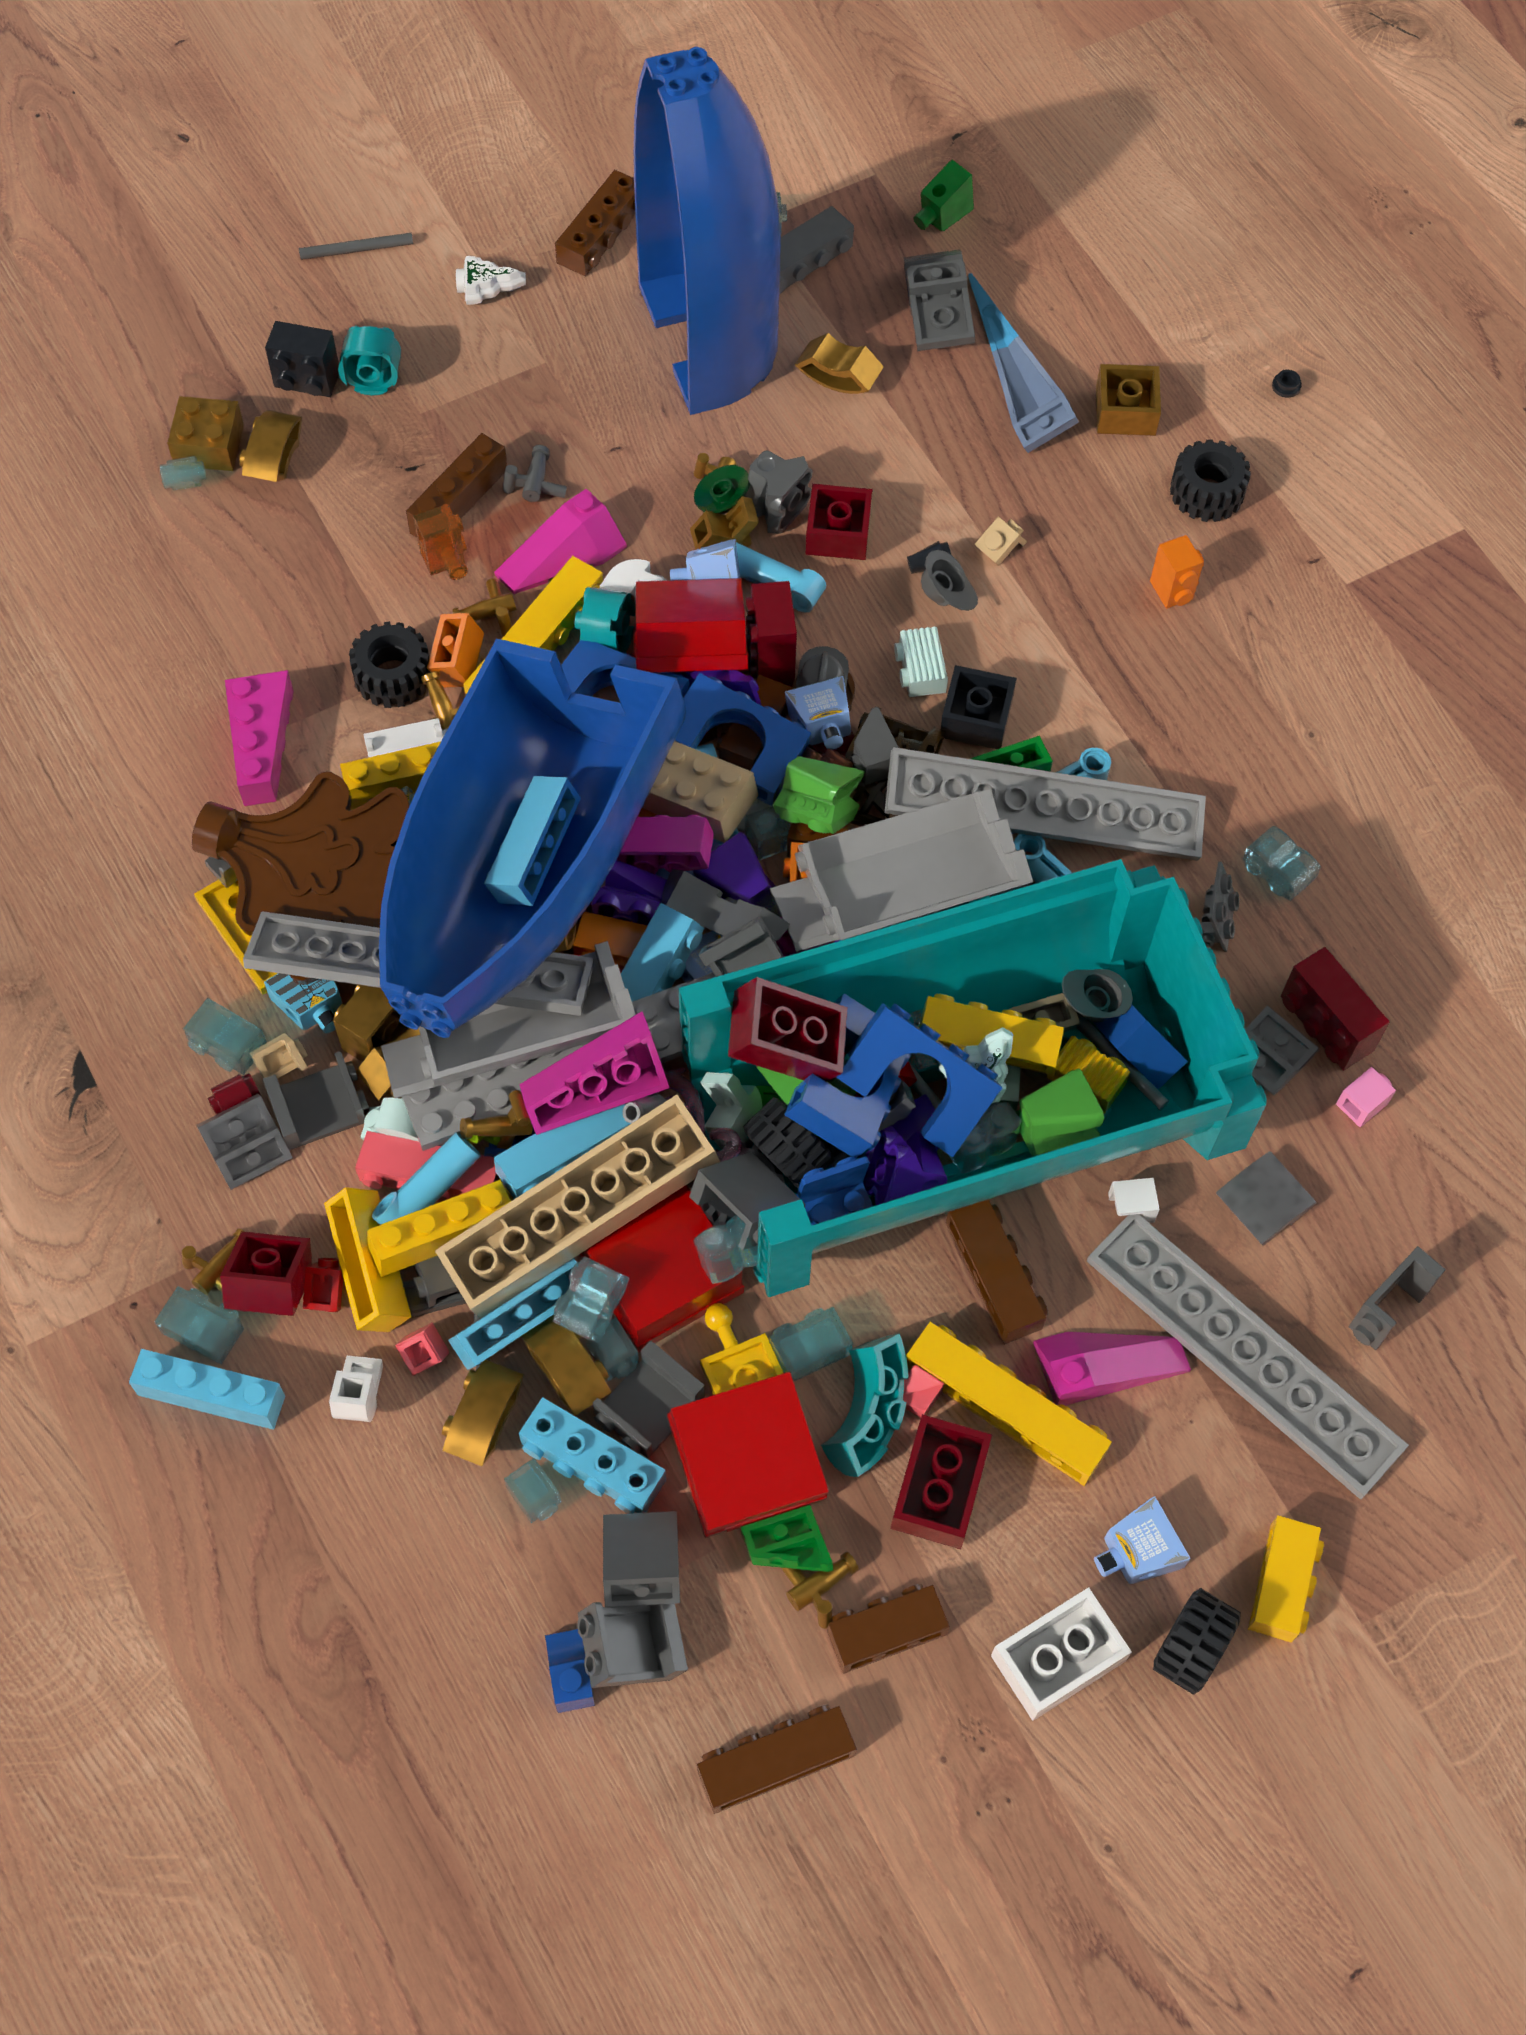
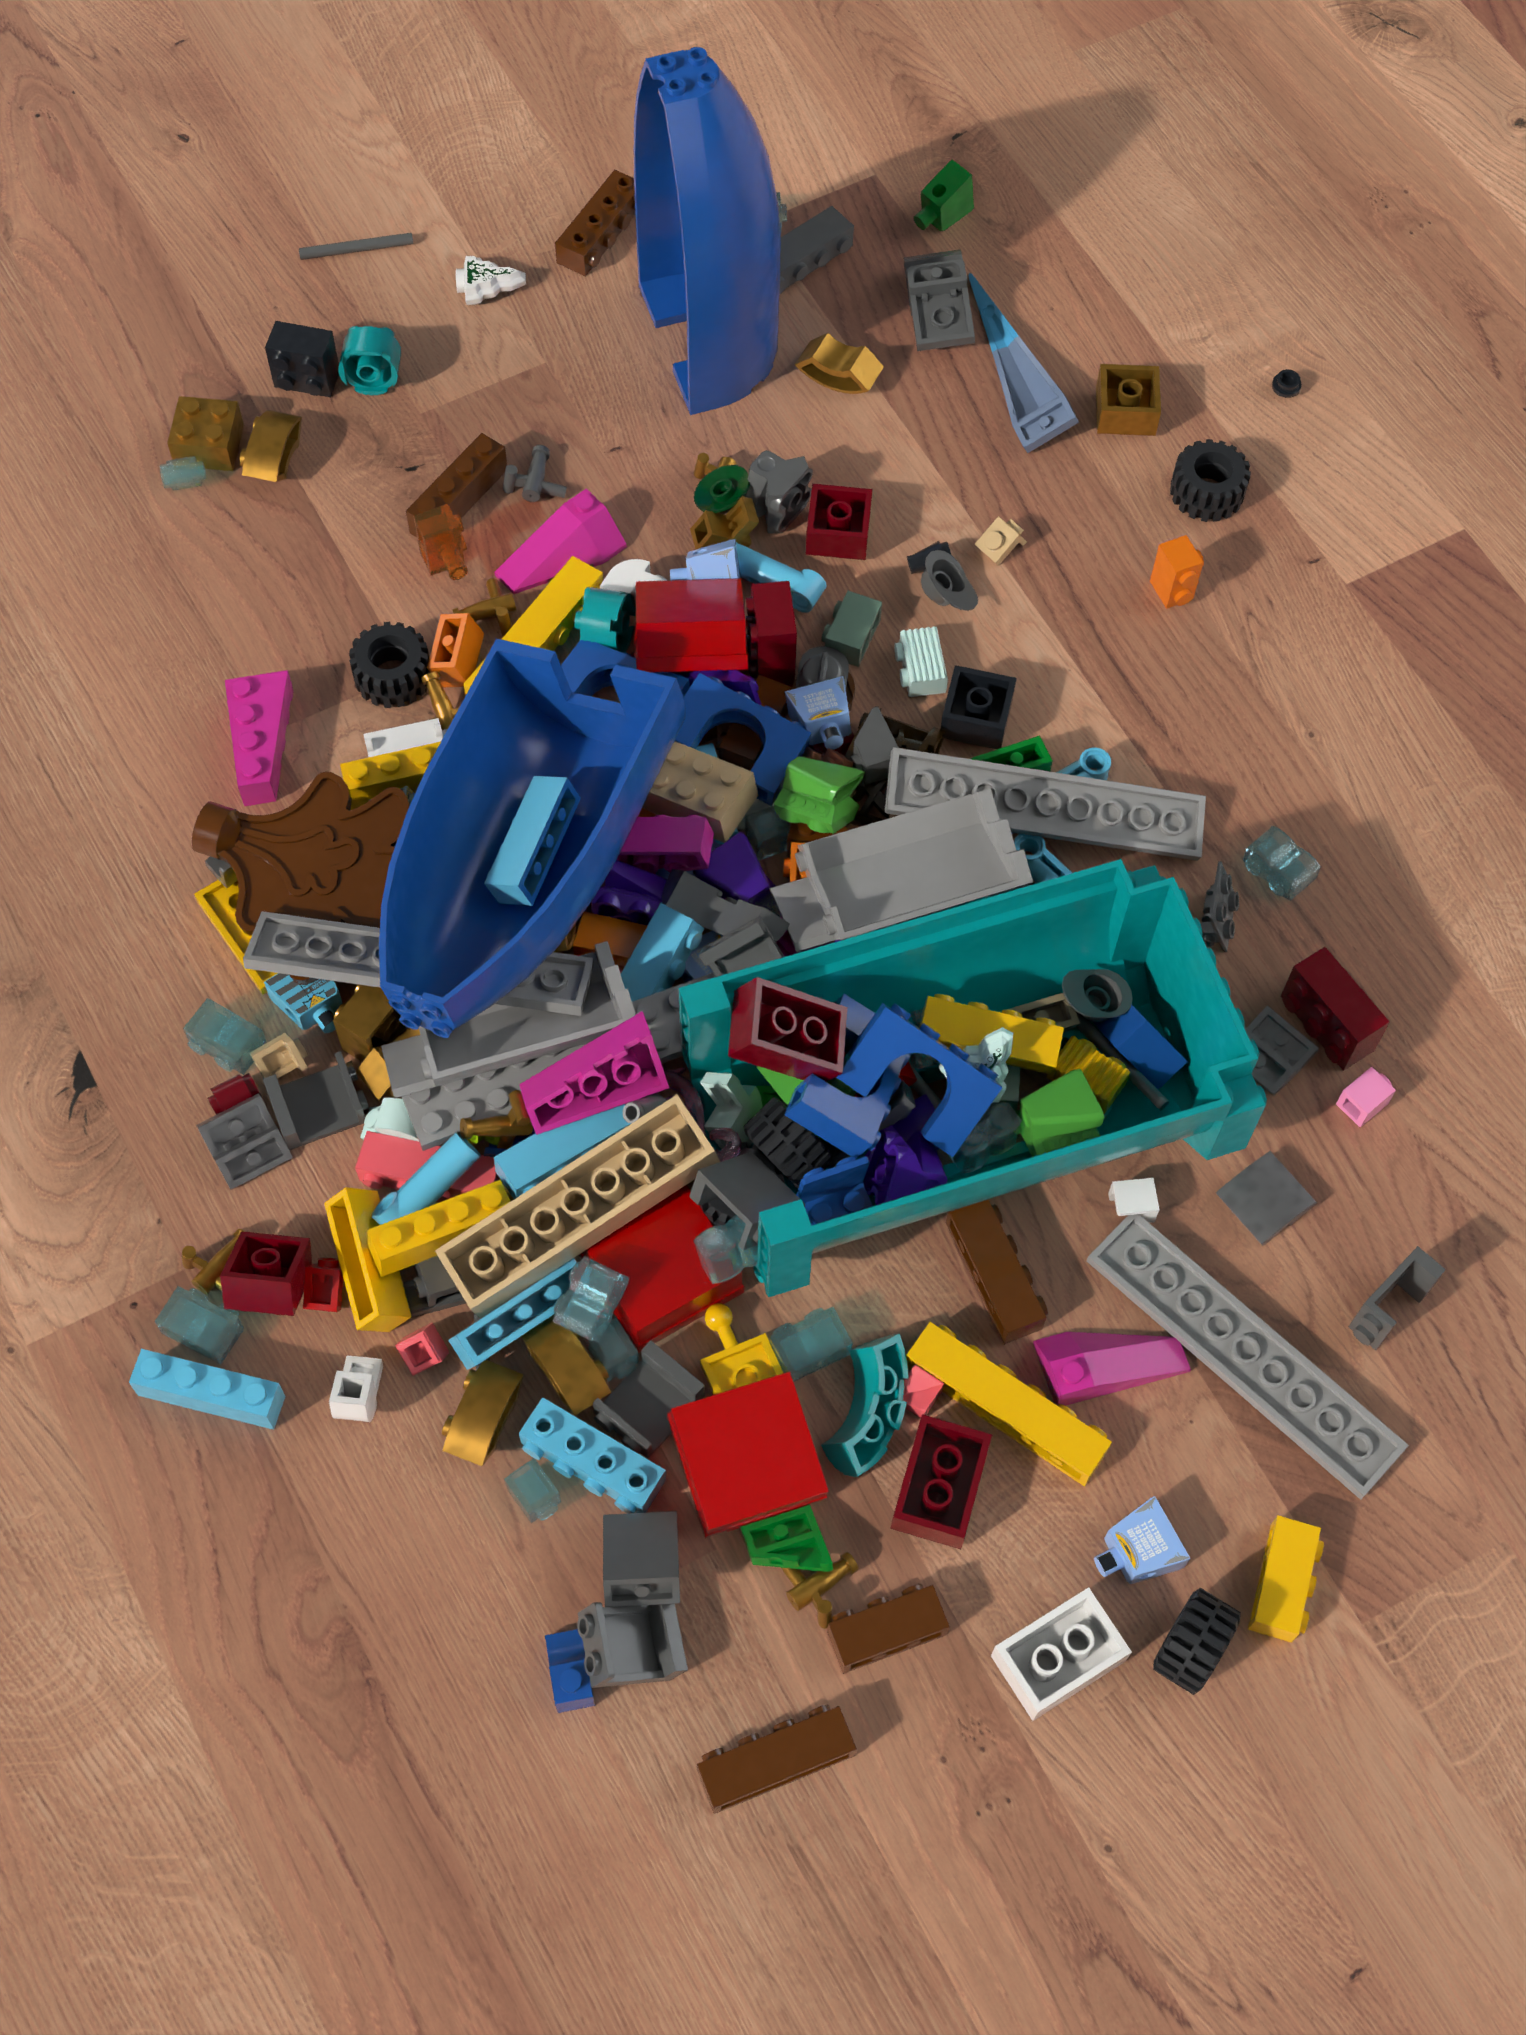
none -> sand green brick [821,591,882,667]

